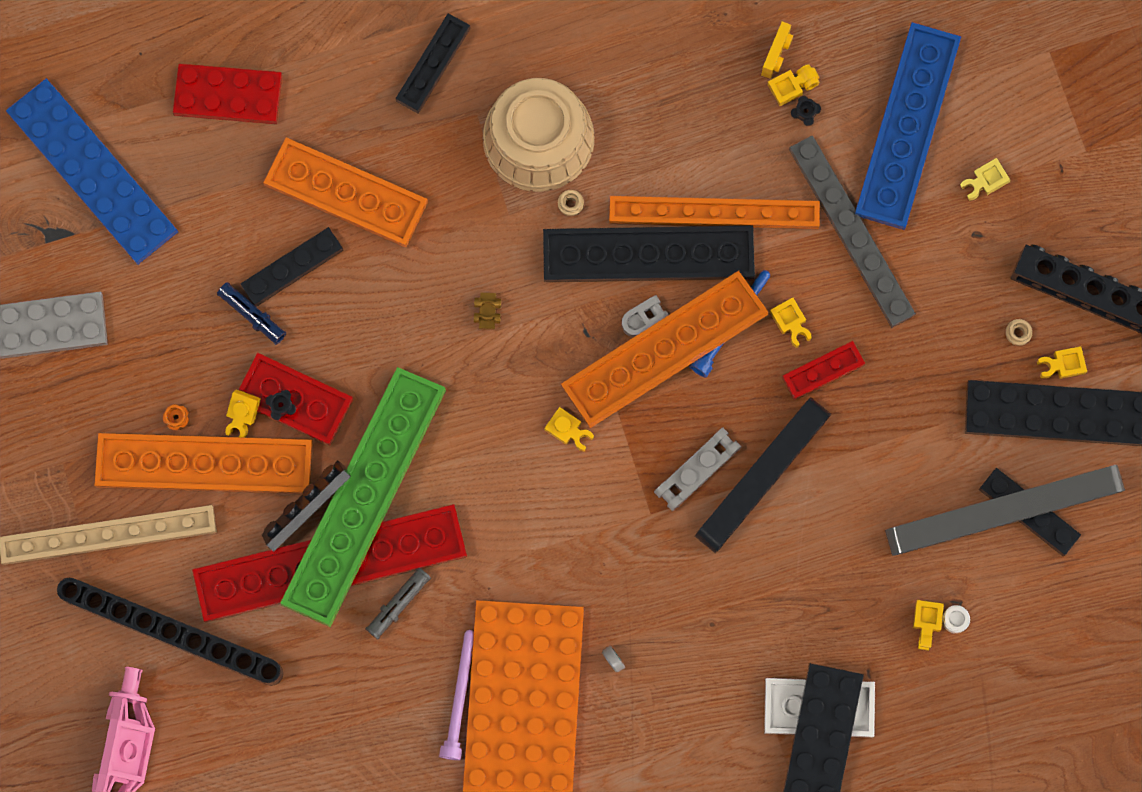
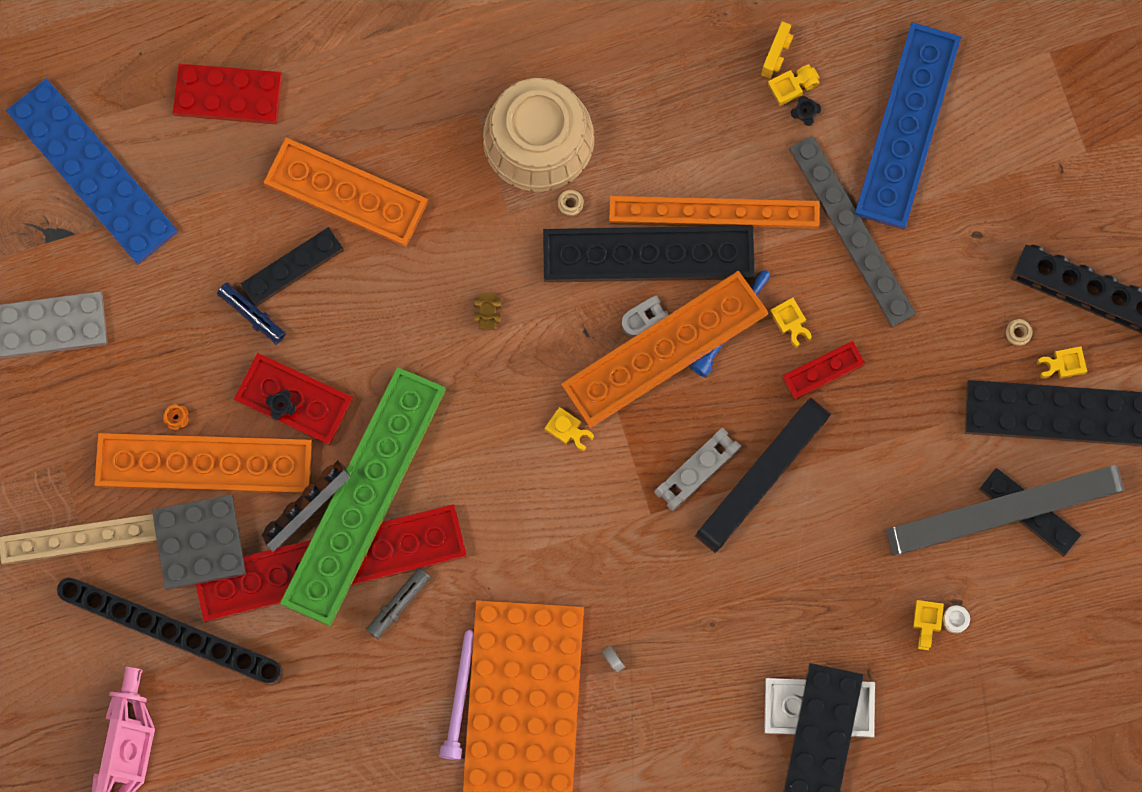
yellow plate [225,389,261,438] -> none
black plate [395,13,471,114] -> none
light yellow plate [960,158,1010,201] -> none
none -> dark grey plate [152,495,246,590]

